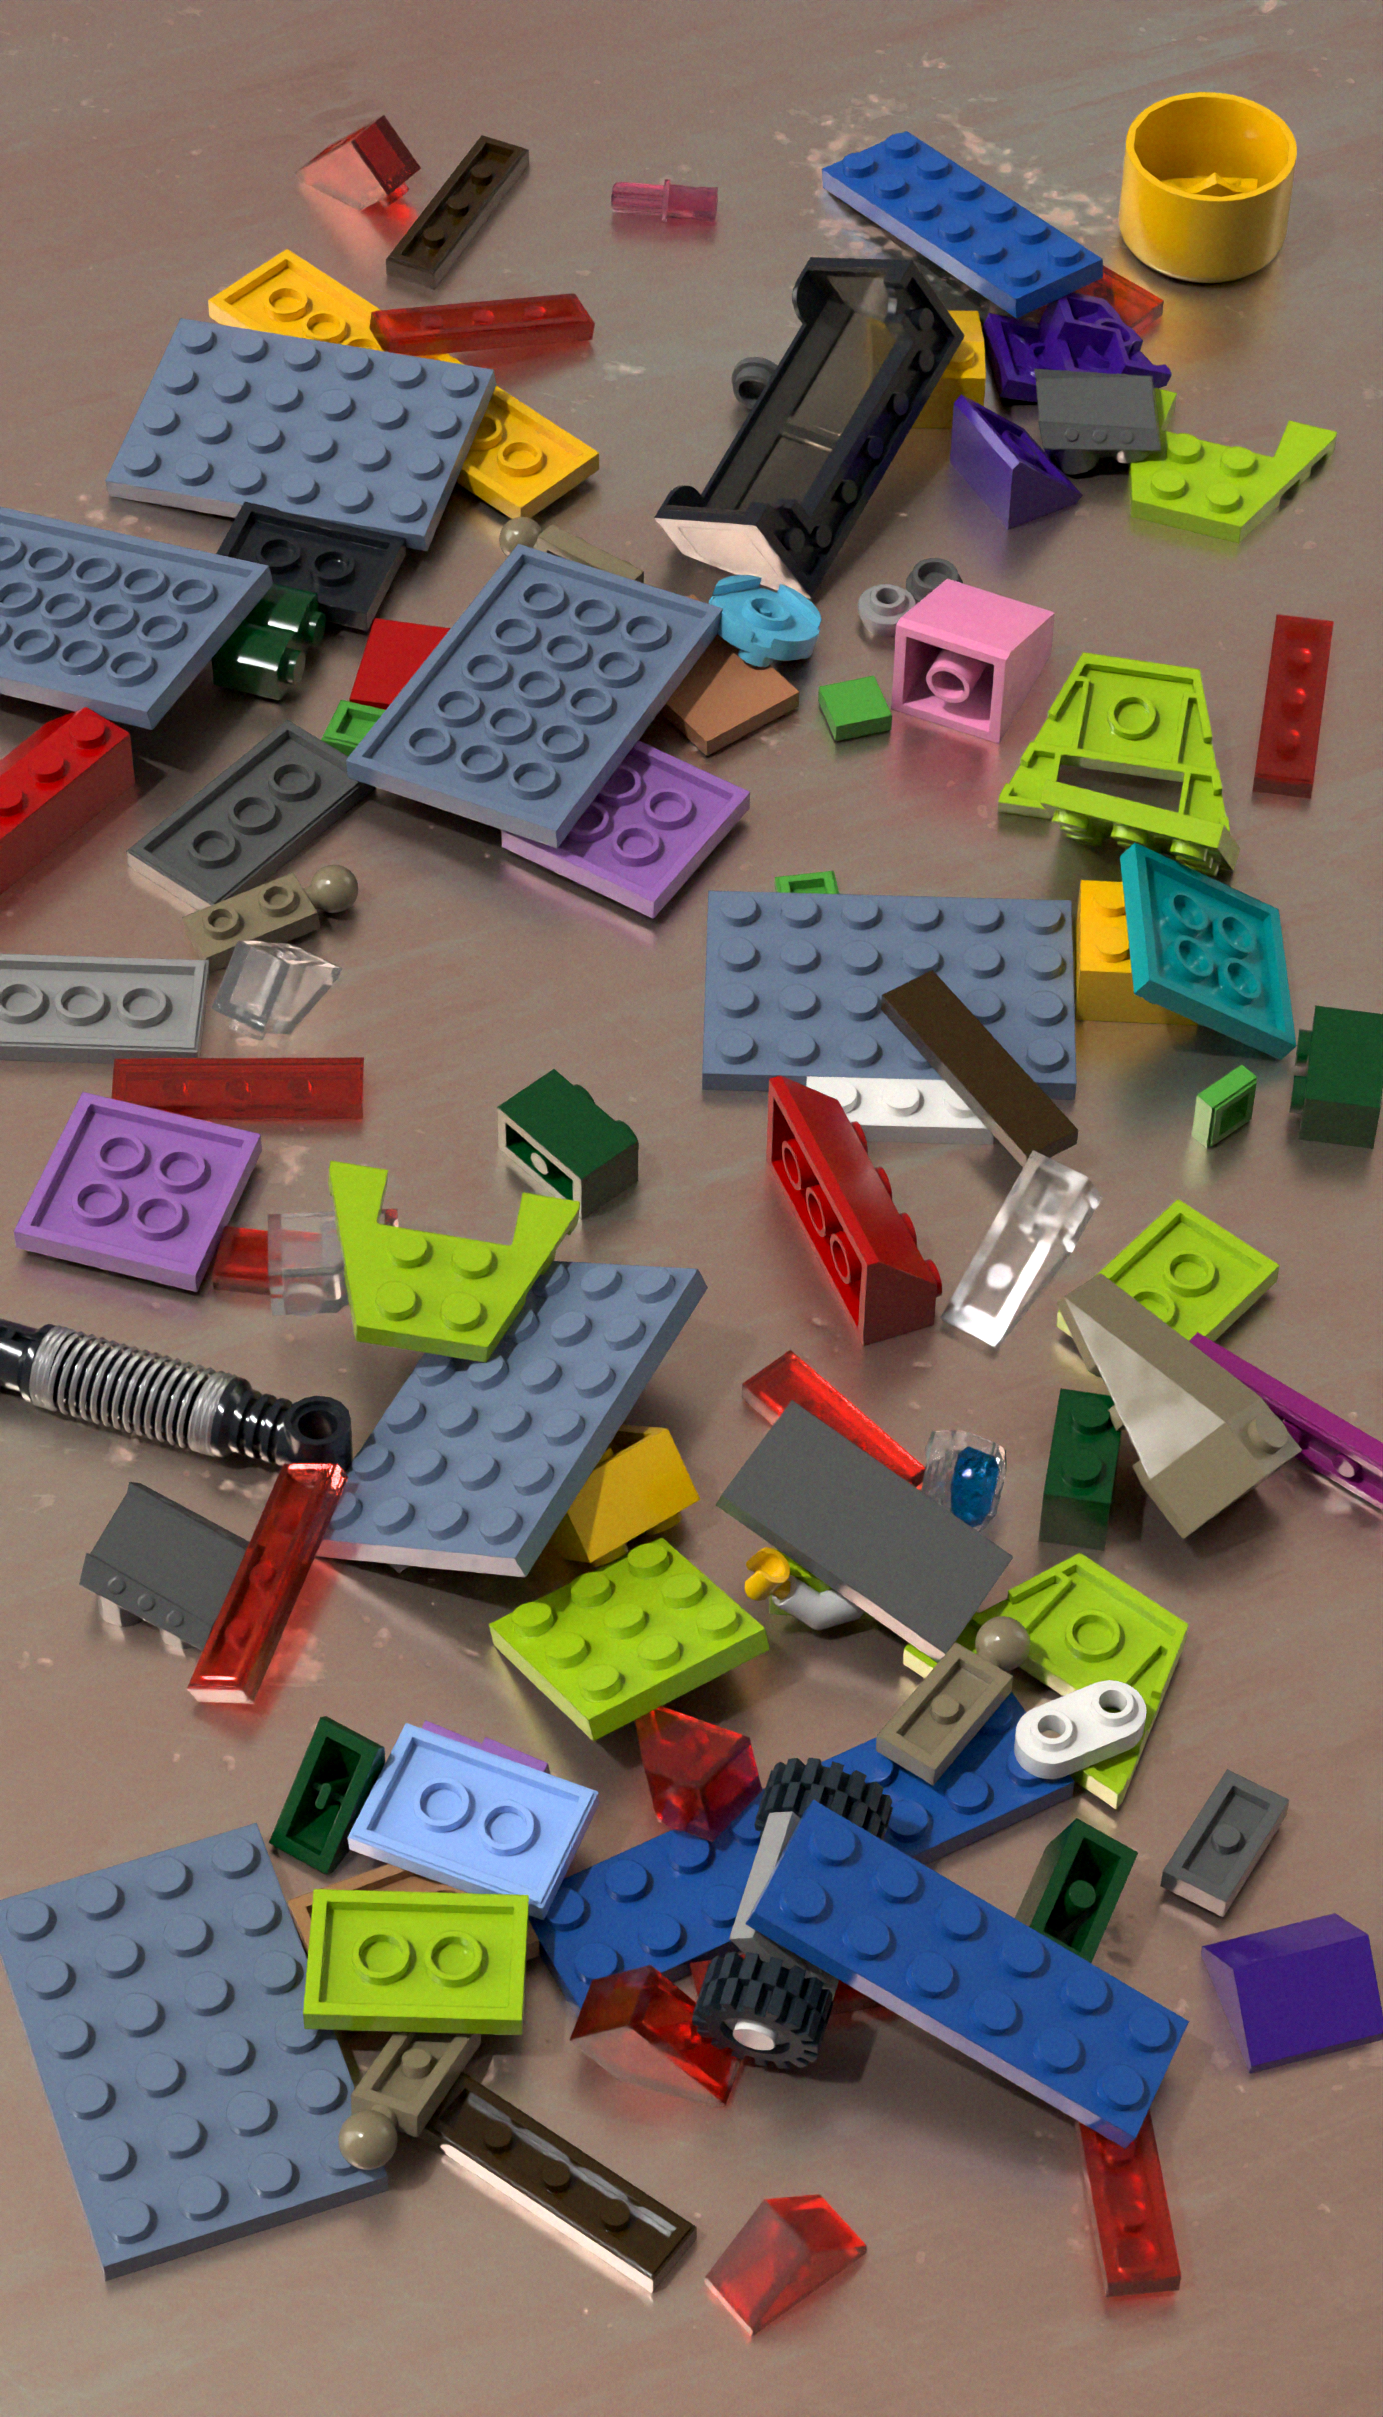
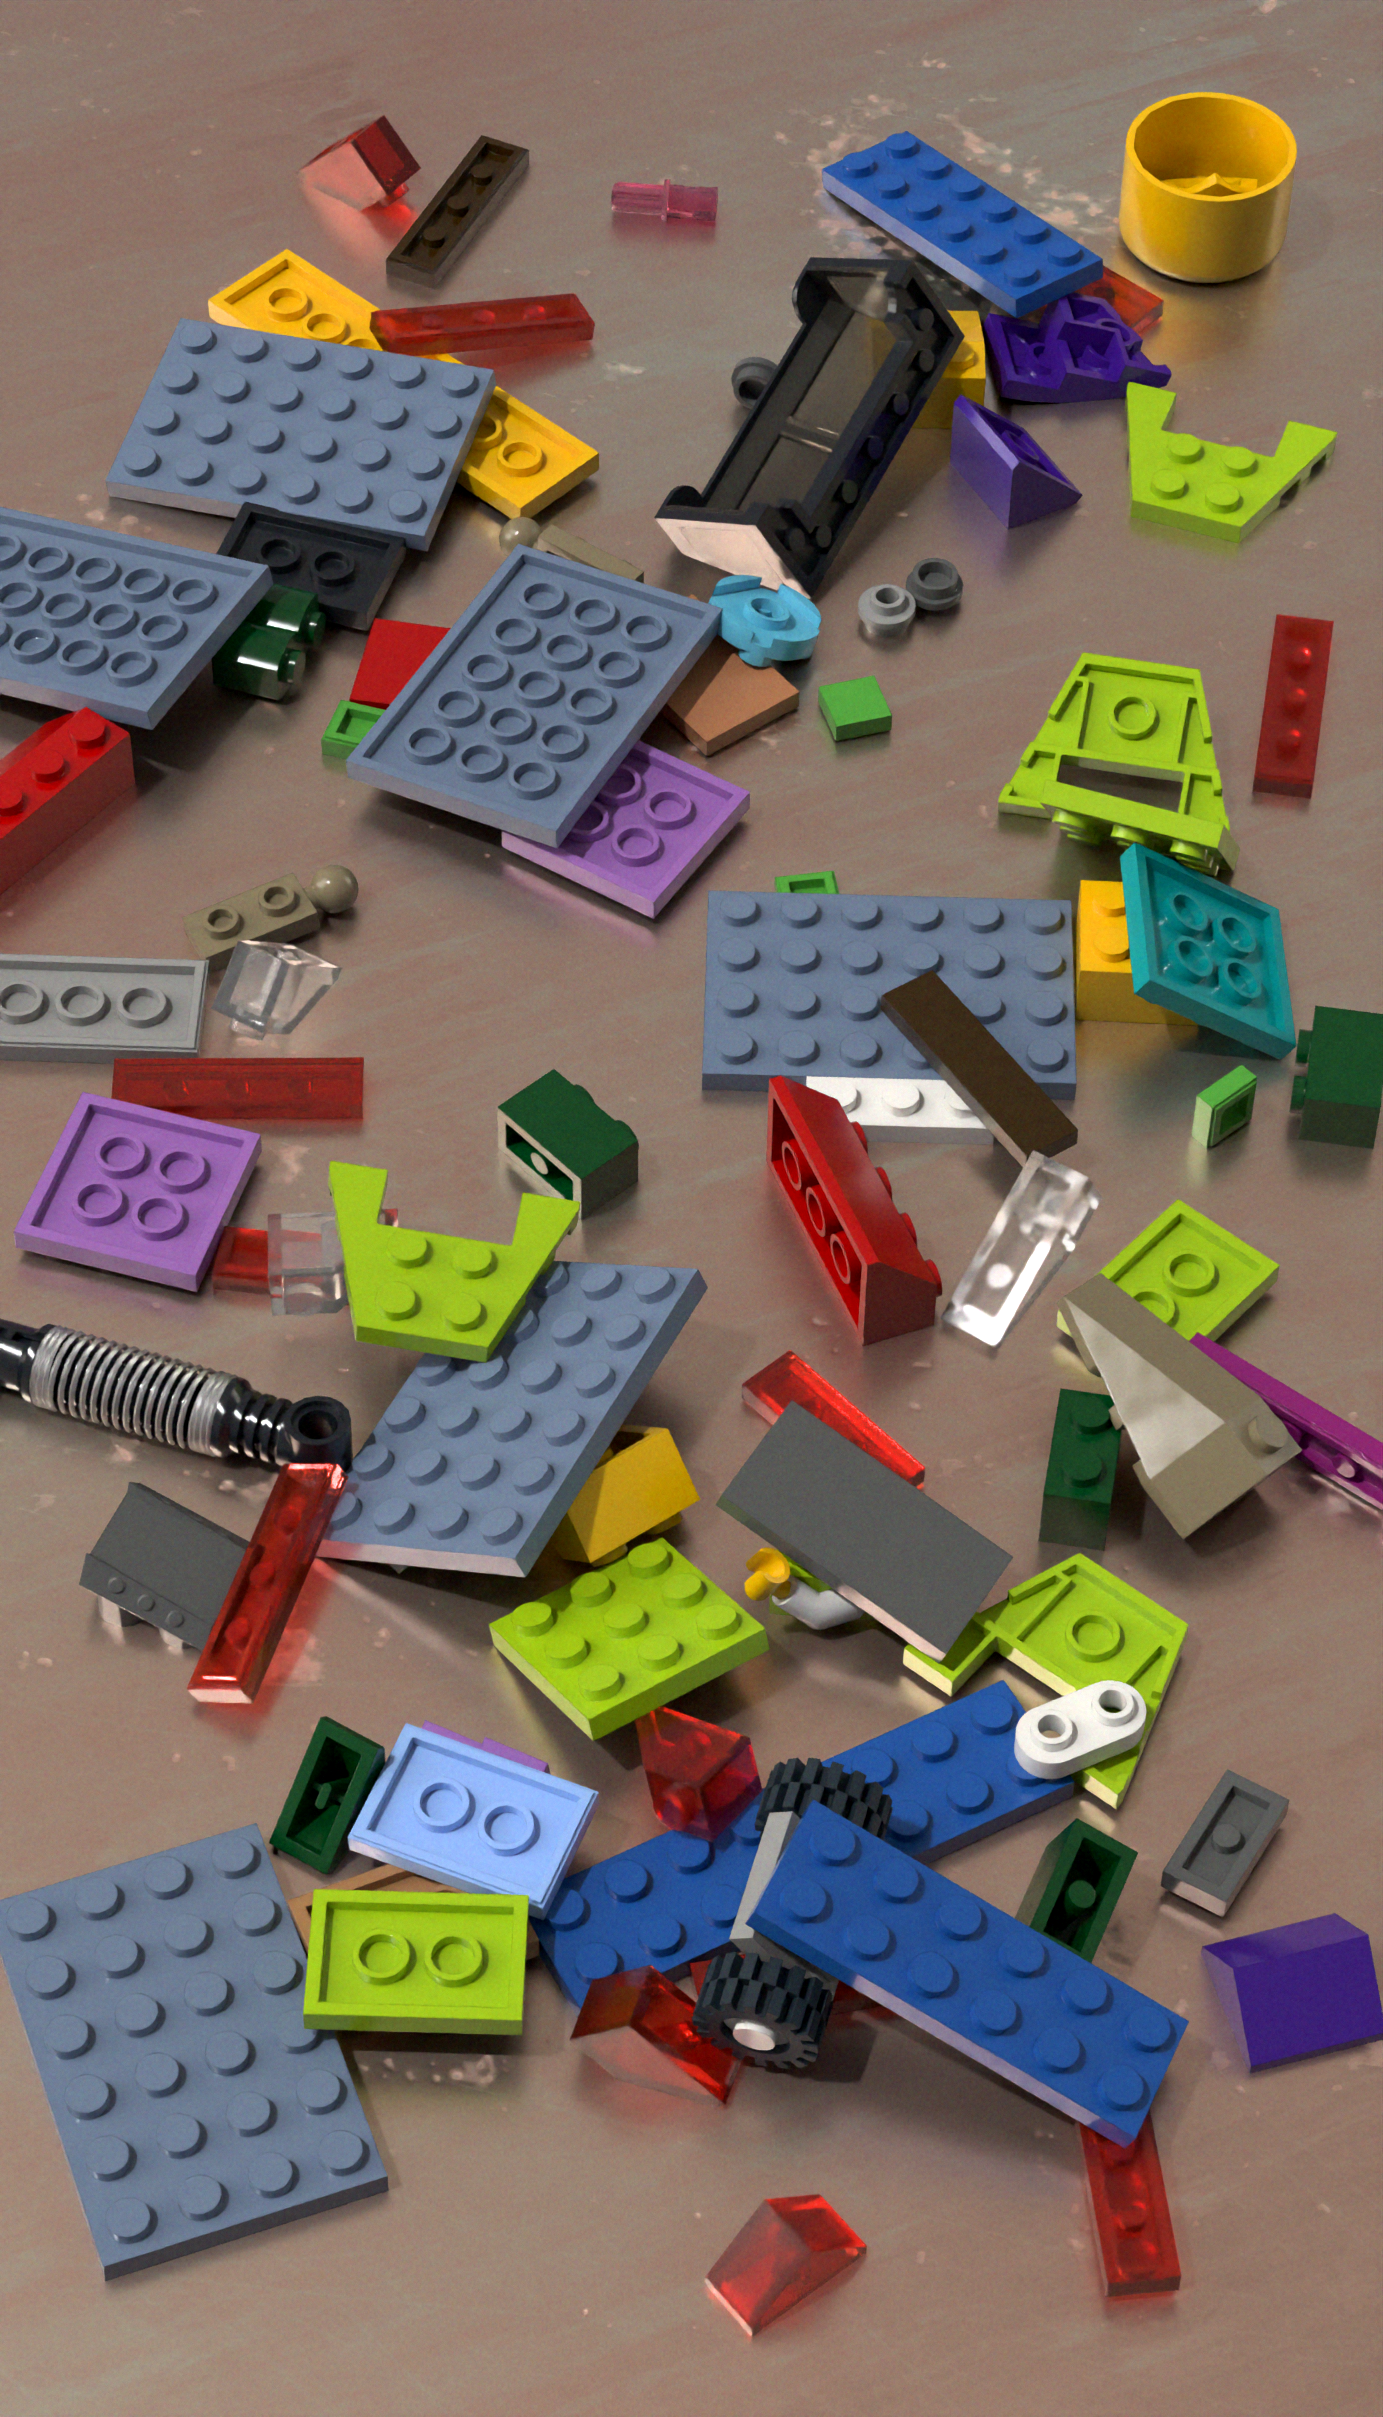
dark grey tile [126,720,376,911] -> none
dark tan plate [338,2032,481,2170] -> none
dark brown tile [419,2072,697,2293] -> none
dark tan plate [876,1616,1030,1785] -> none
bright pink slope [891,579,1055,744] -> none
rock [921,1429,1007,1532] -> none
dark grey slope [1034,369,1162,475] -> none

